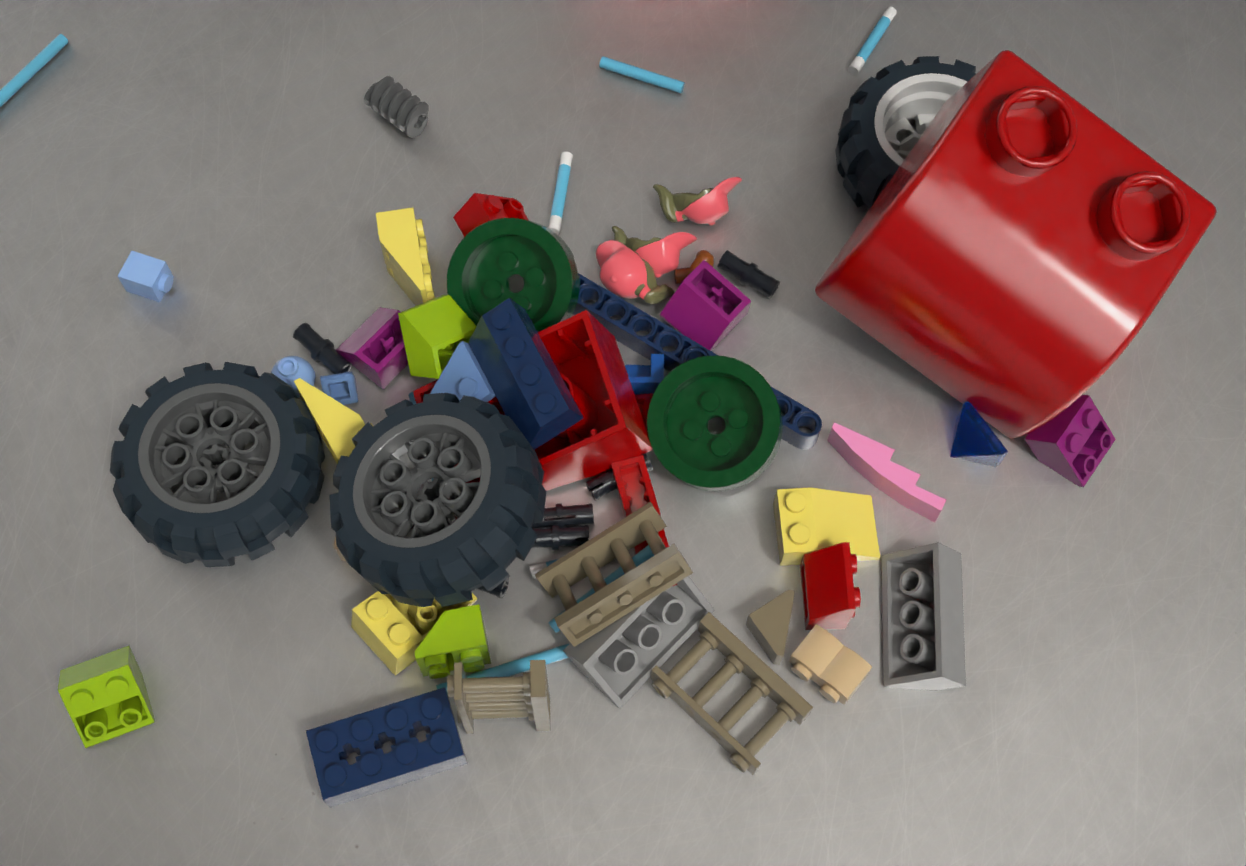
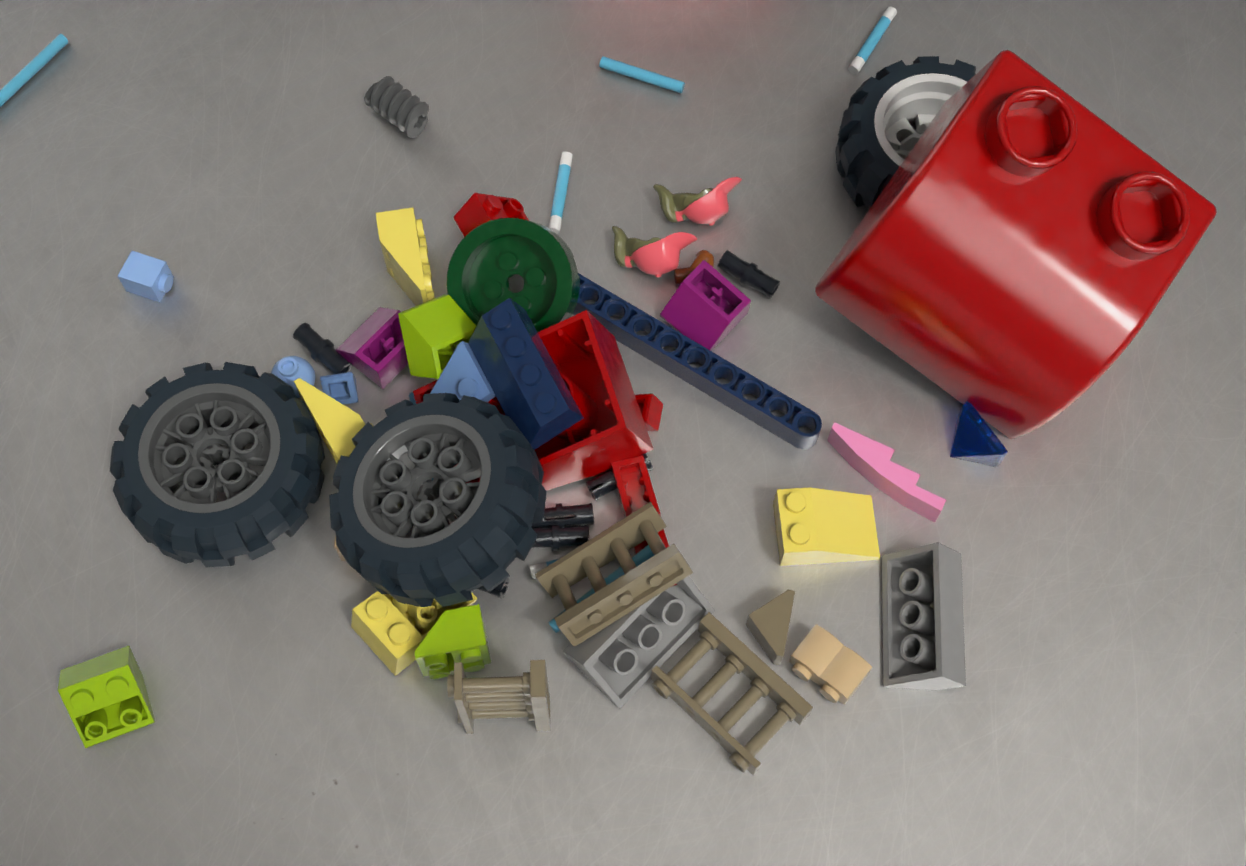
dark blue brick [306,687,468,808] -> none
medium azure bar [436,643,569,694] -> none
coral hair [596,240,675,304] -> none
blue panel [625,354,664,395] -> none
dark green brick [647,355,783,492] -> none
red slope [800,542,861,630] -> none
magenta slope [1025,395,1116,487] -> none

